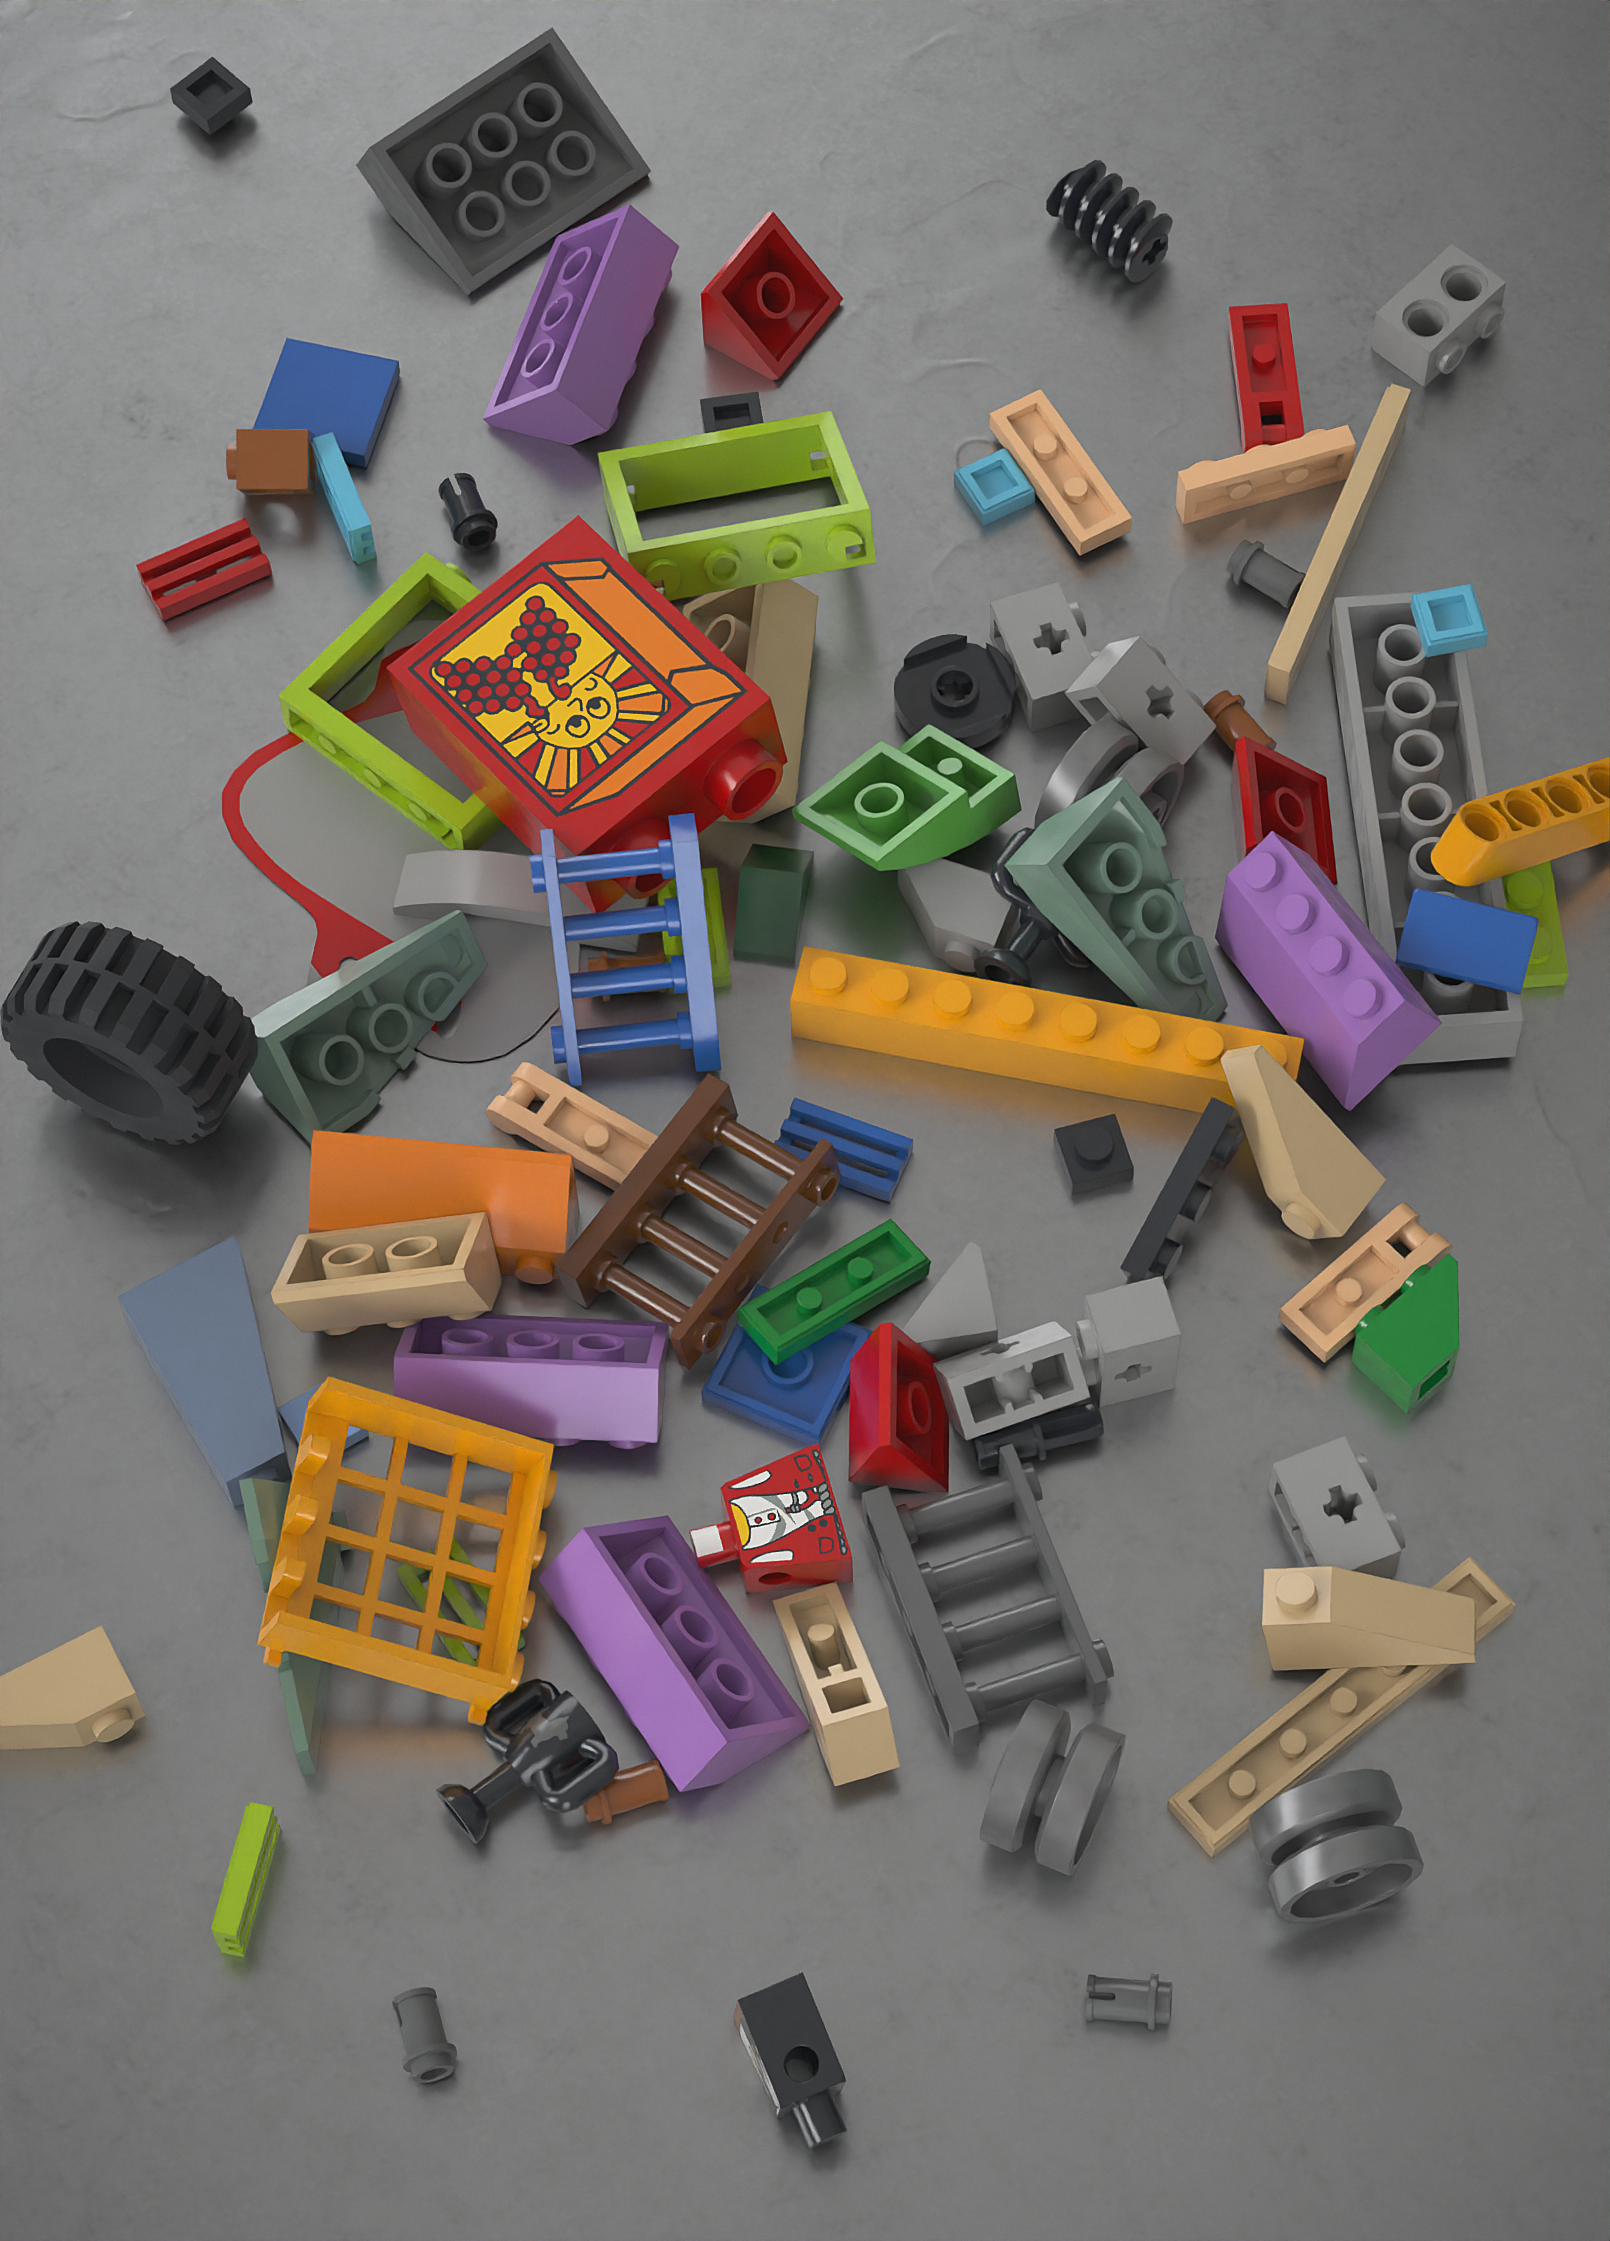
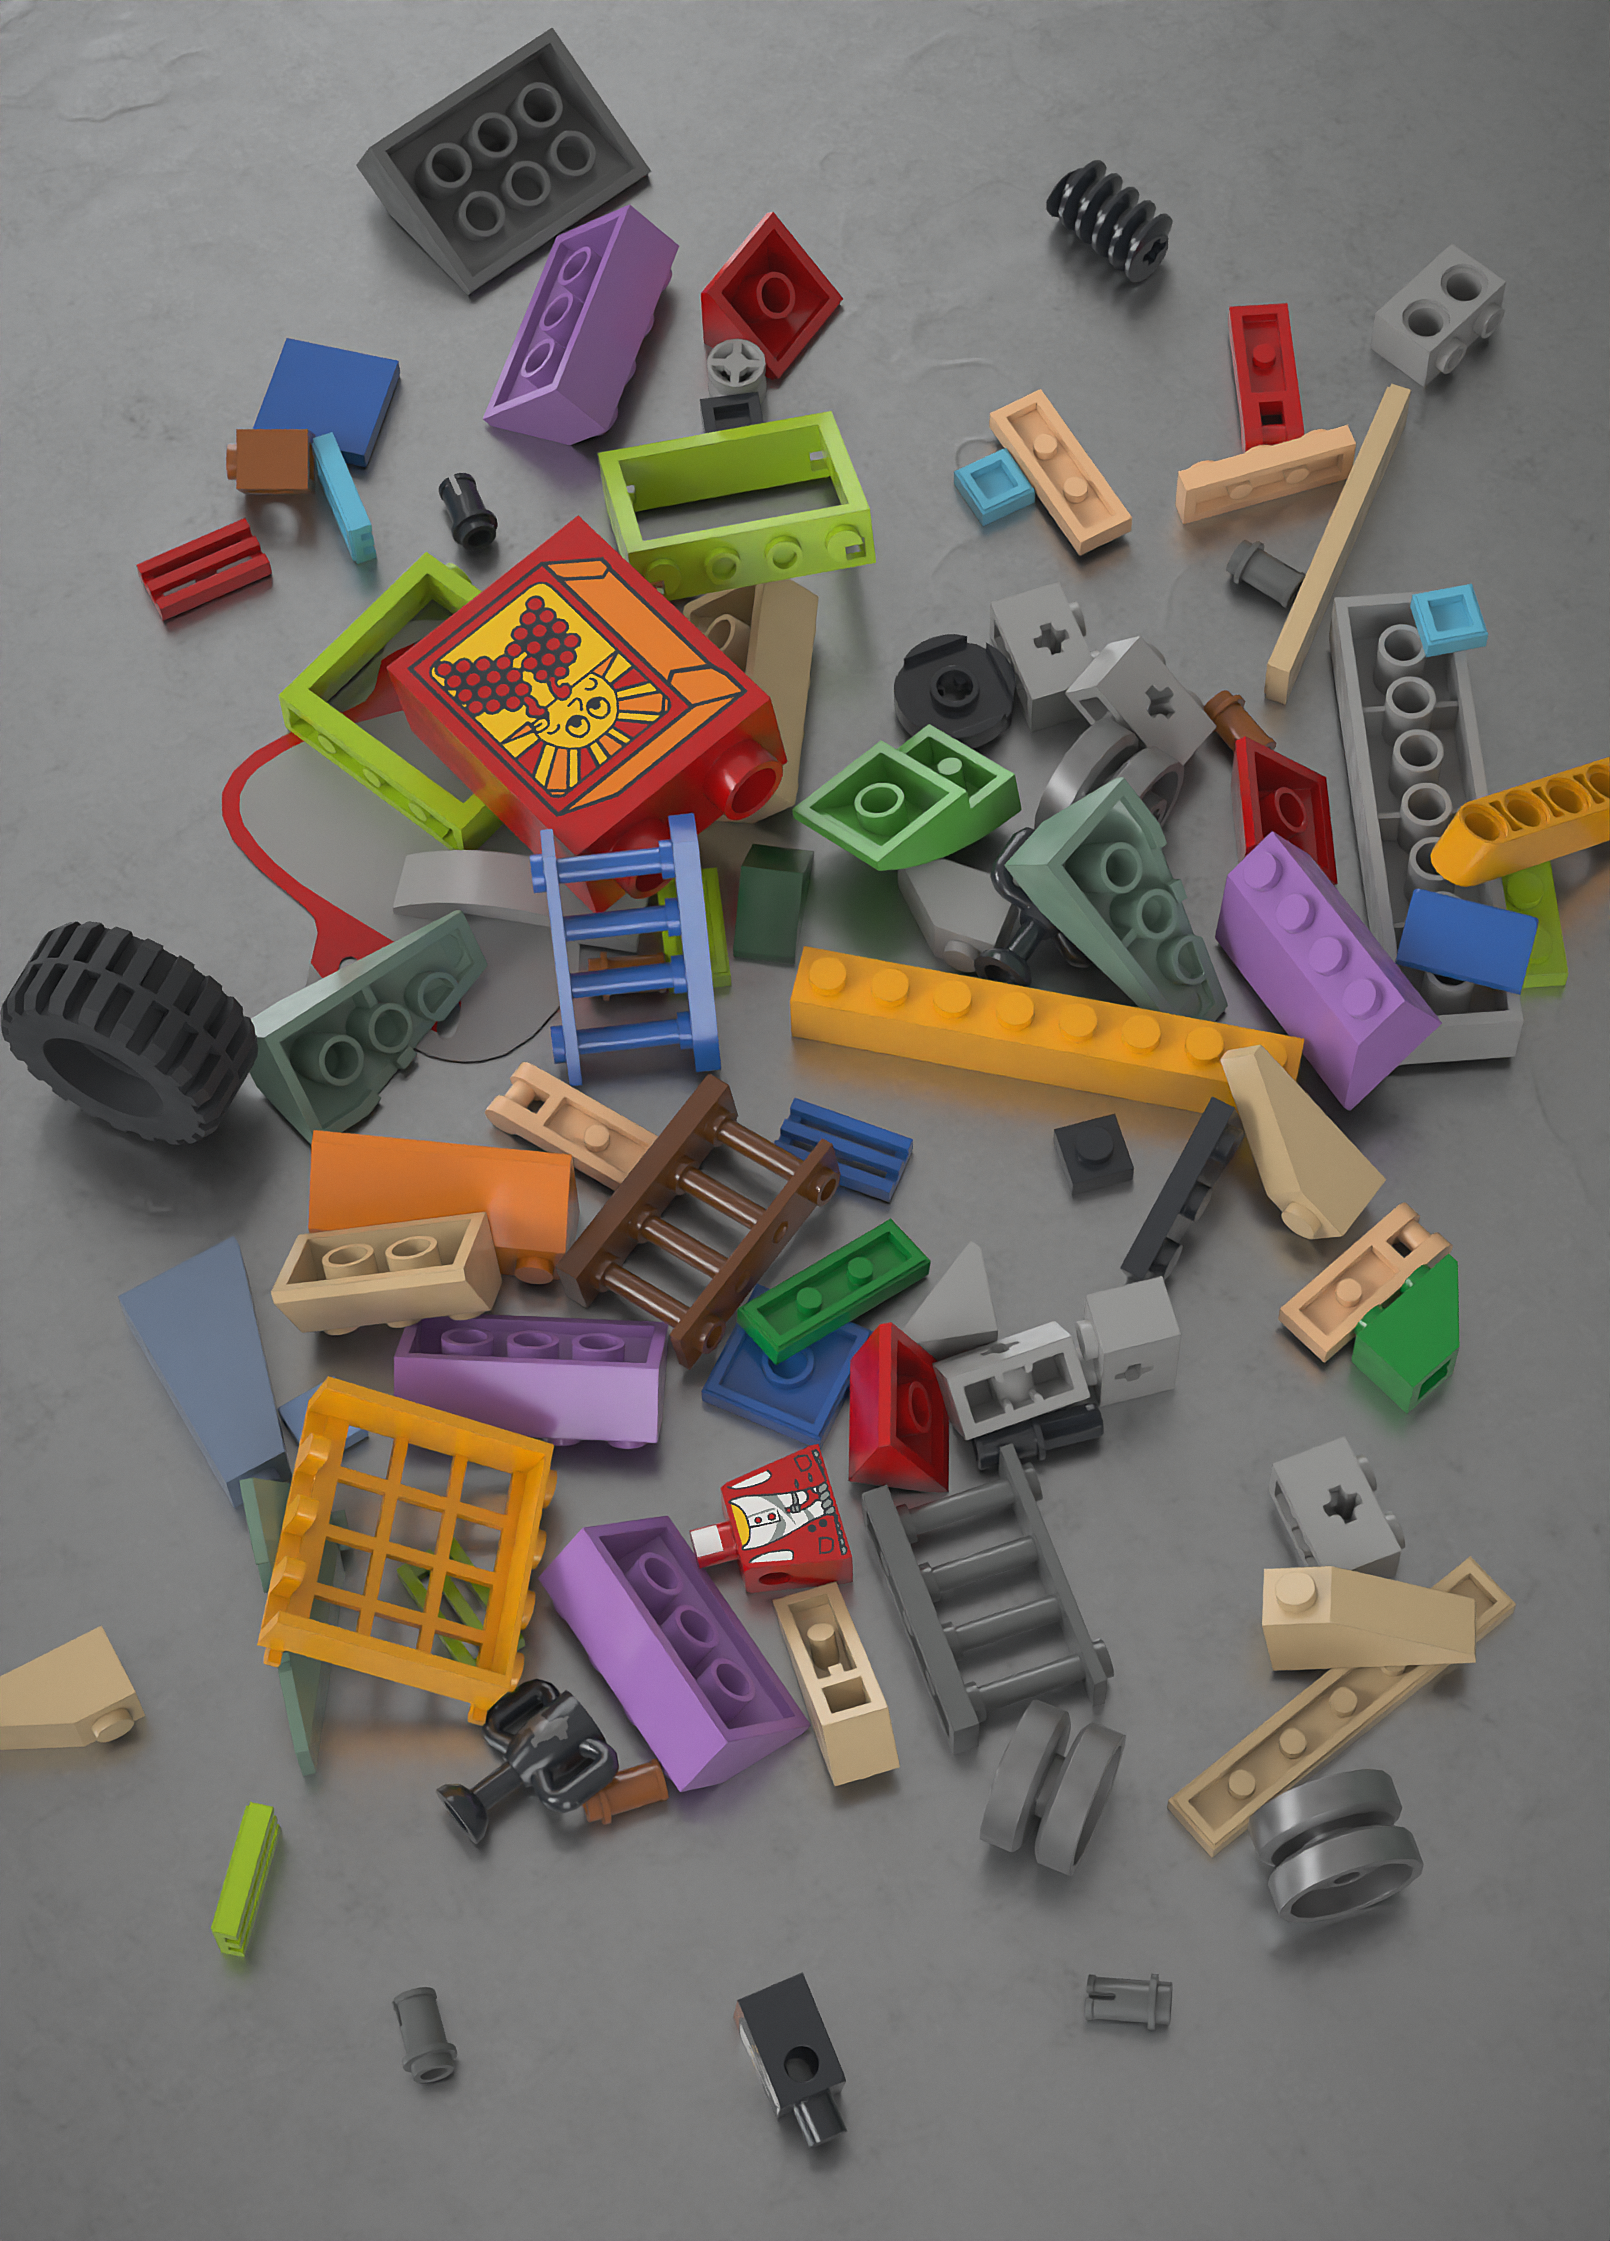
black plate [170,57,253,135] -> none
none -> light grey wheel [707,339,767,404]

